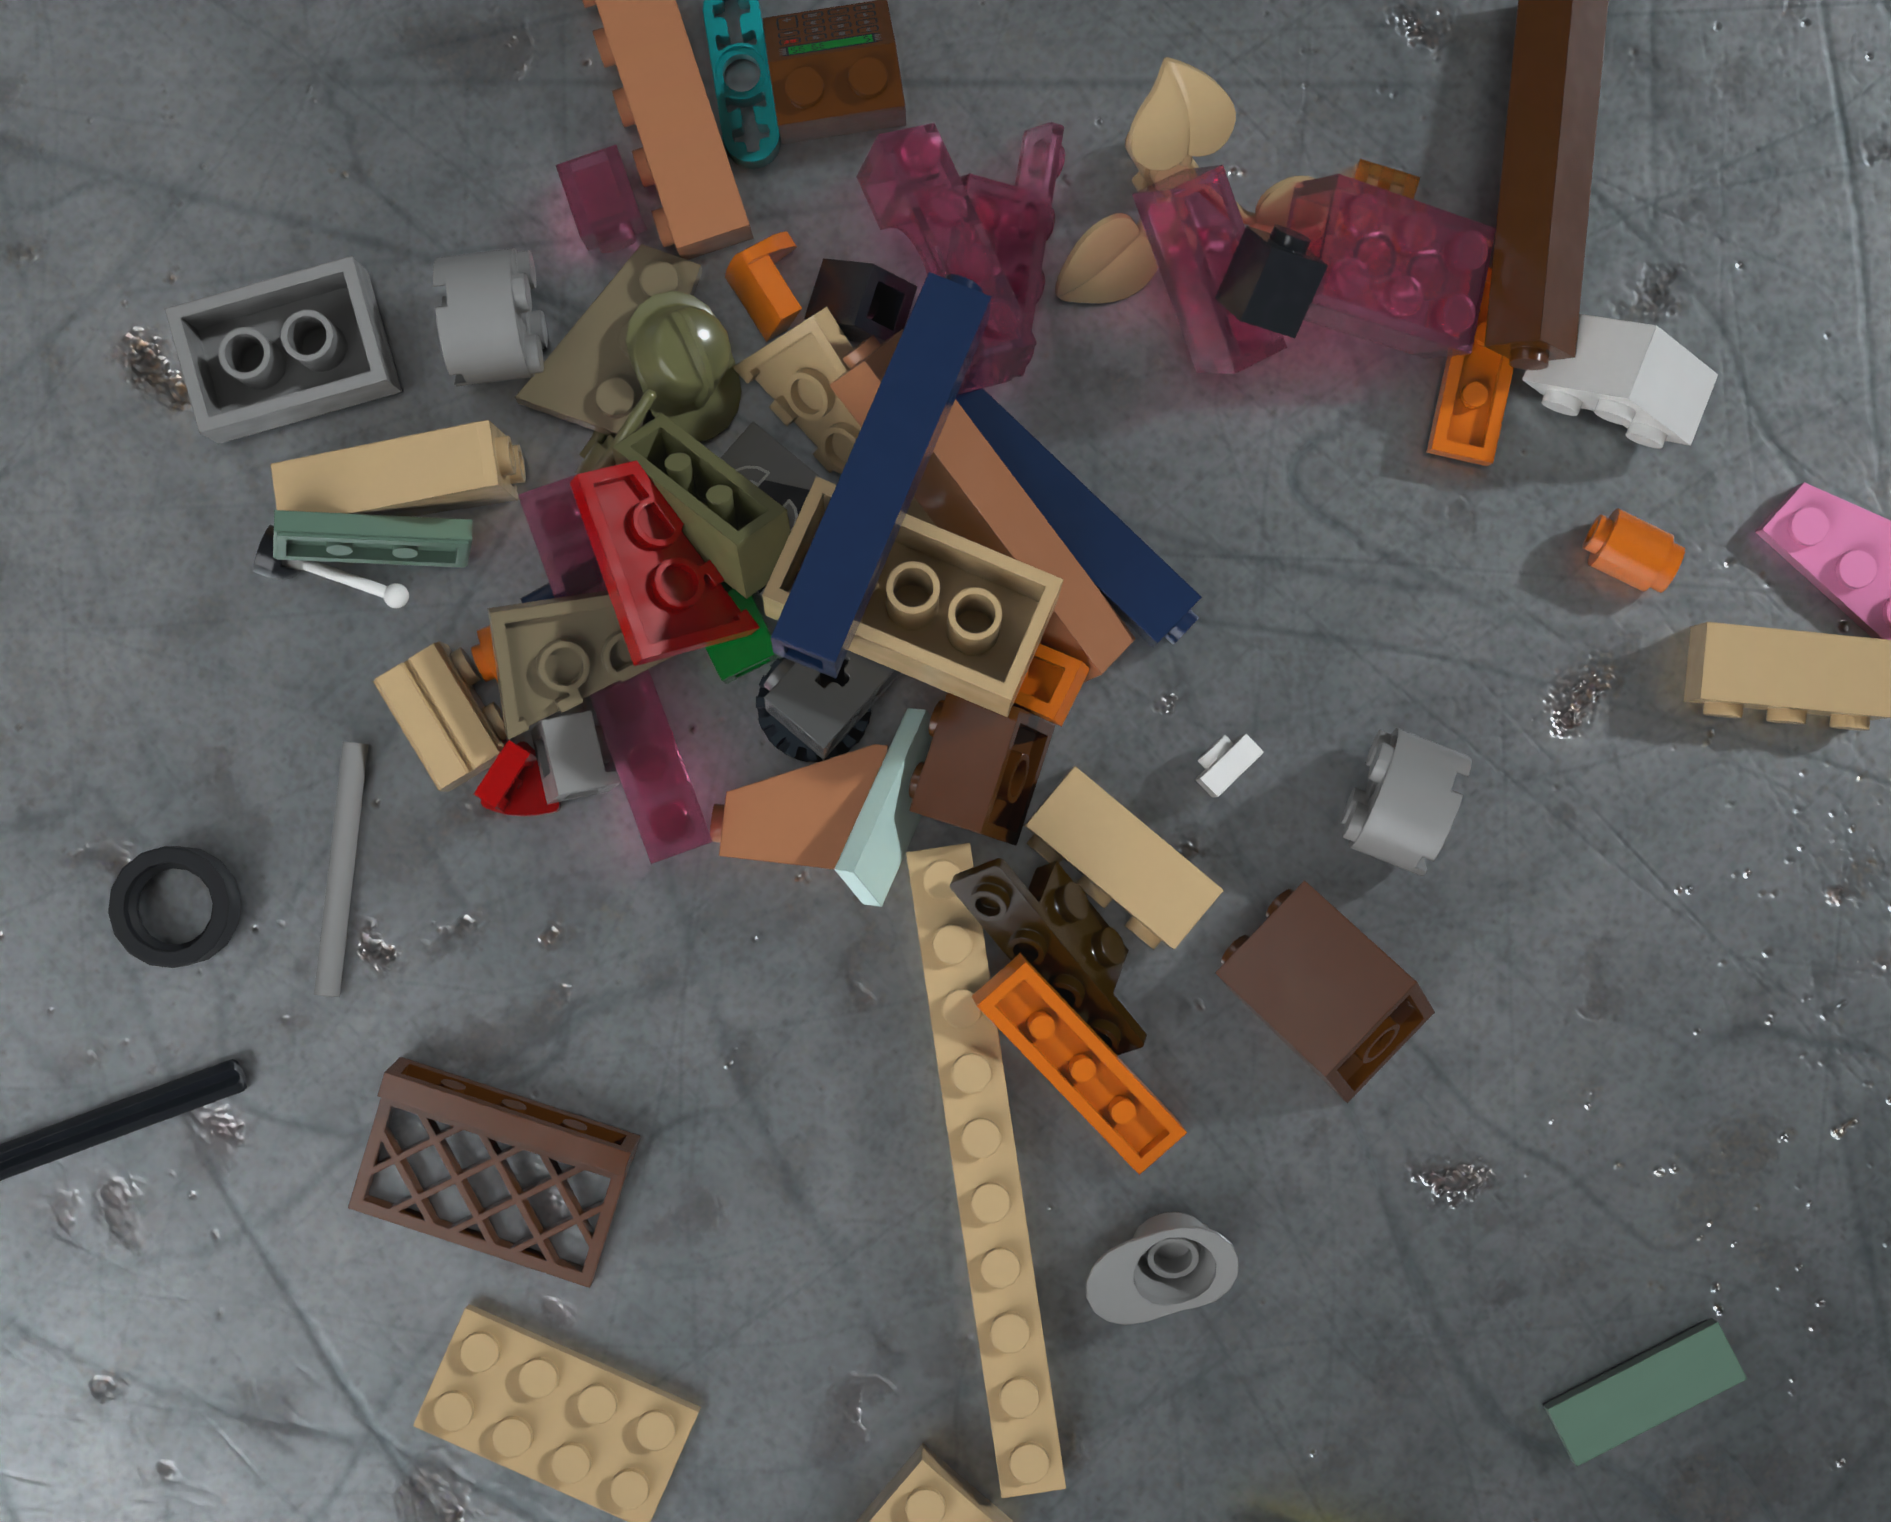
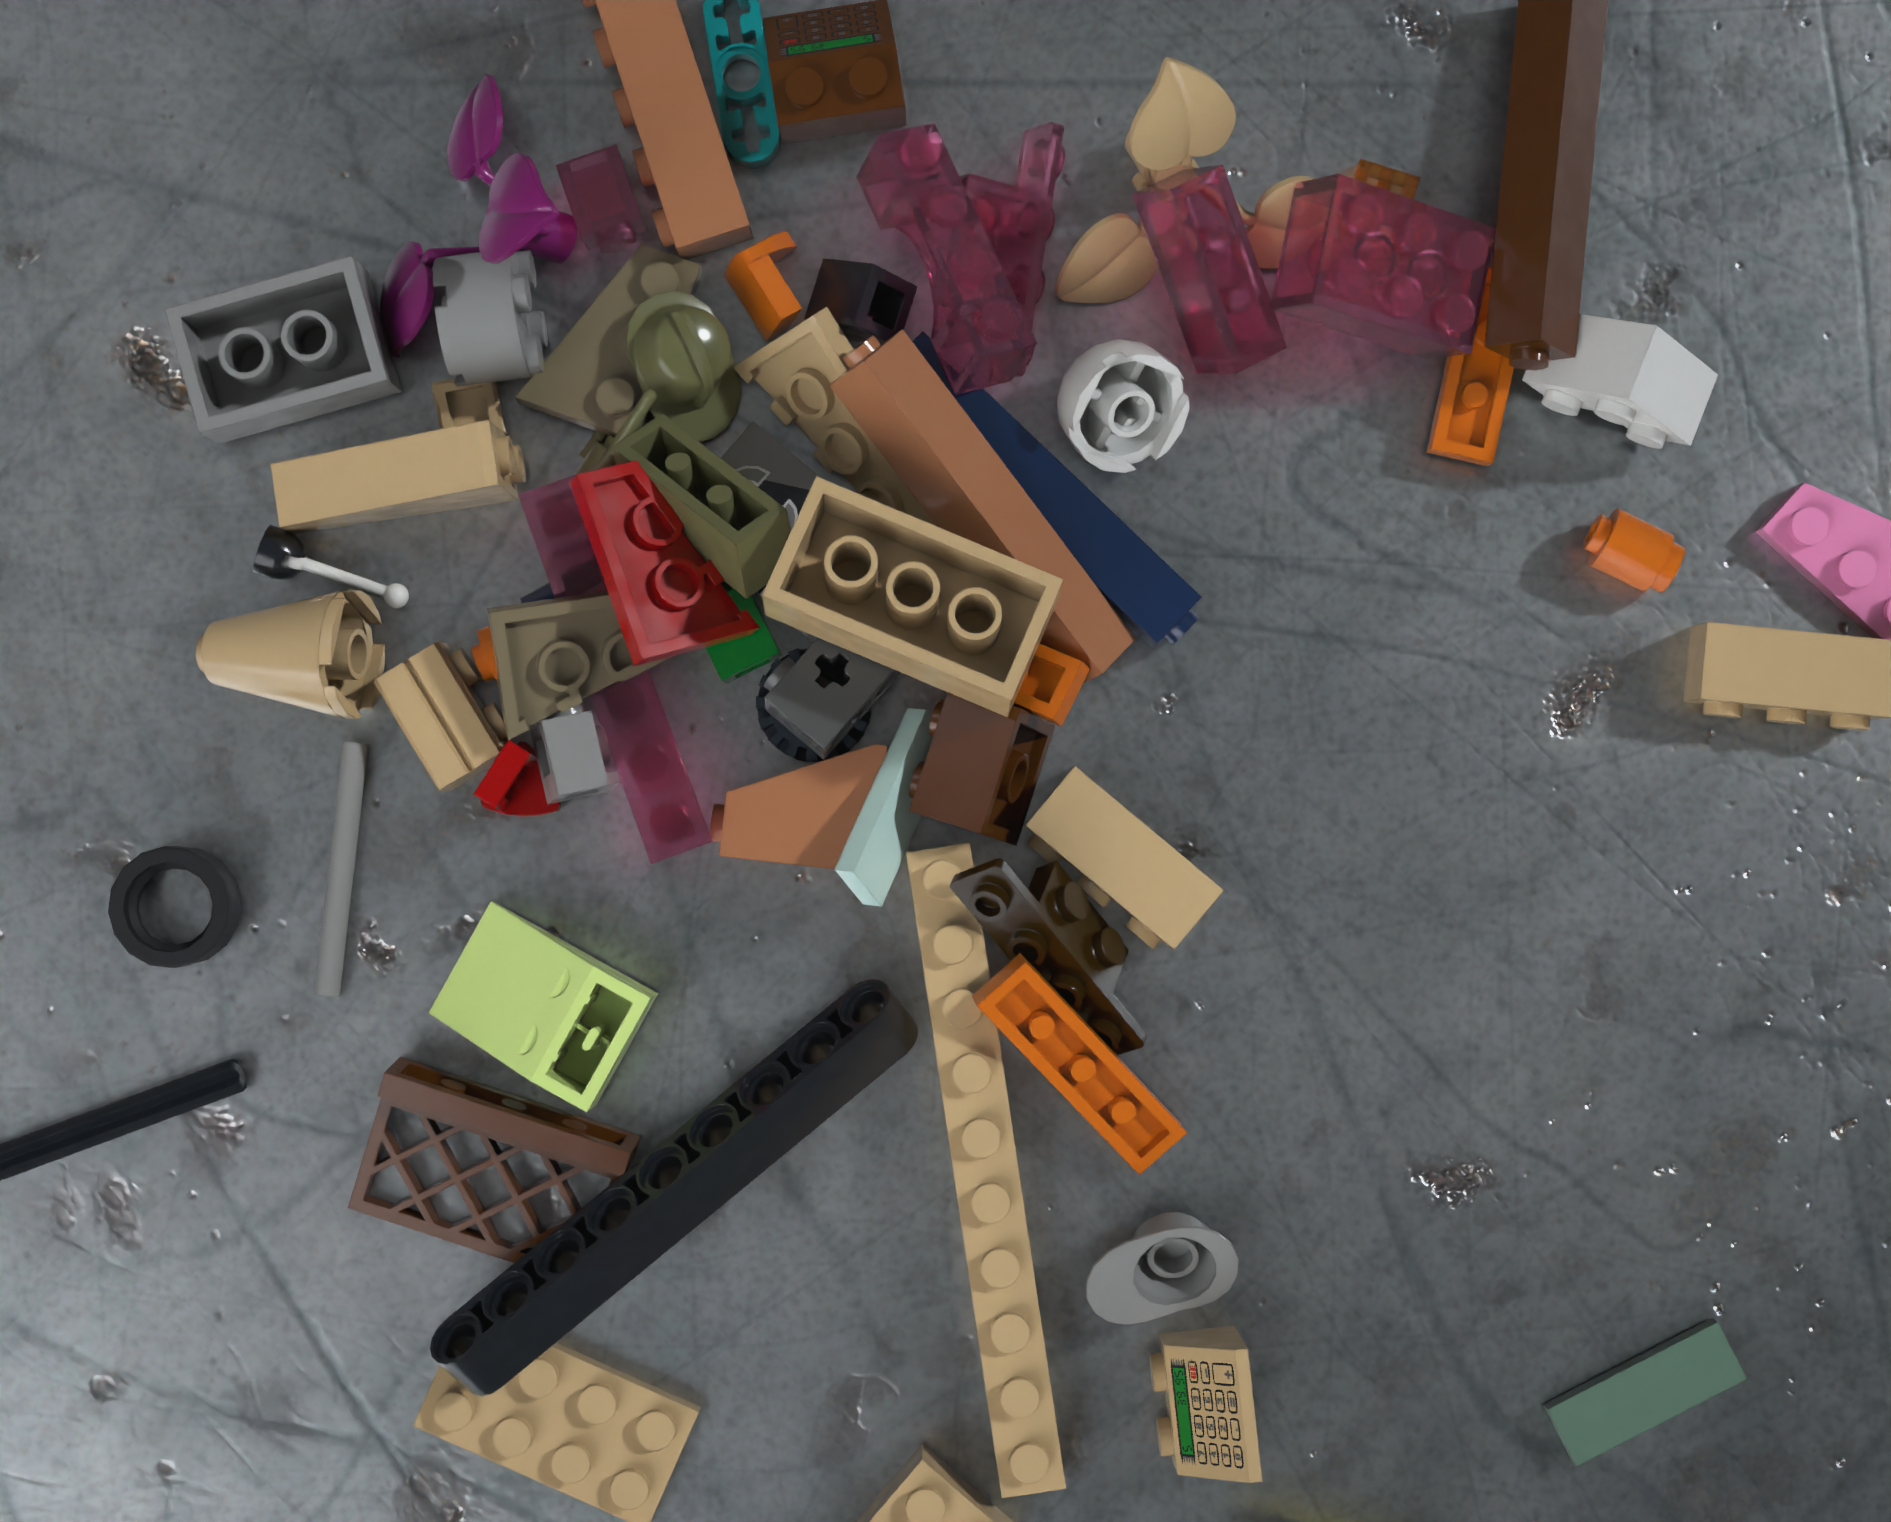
sand green tile [273,510,473,568] -> none
dark blue brick [771,272,992,678] -> none
white plate [1194,734,1264,798] -> none
black brick [1215,225,1328,338] -> none
reddish brown slope [1215,880,1435,1103] -> none
light grey brick [1341,728,1472,876] -> none
none -> tan cone [196,590,385,719]
none -> magenta plant [380,73,577,358]
none -> yellowish green slope [429,901,659,1112]
none -> black beam [430,979,918,1396]
none -> tan tile [431,378,509,436]
none -> white cylinder [1057,339,1189,473]
none -> tan slope [1149,1325,1263,1483]

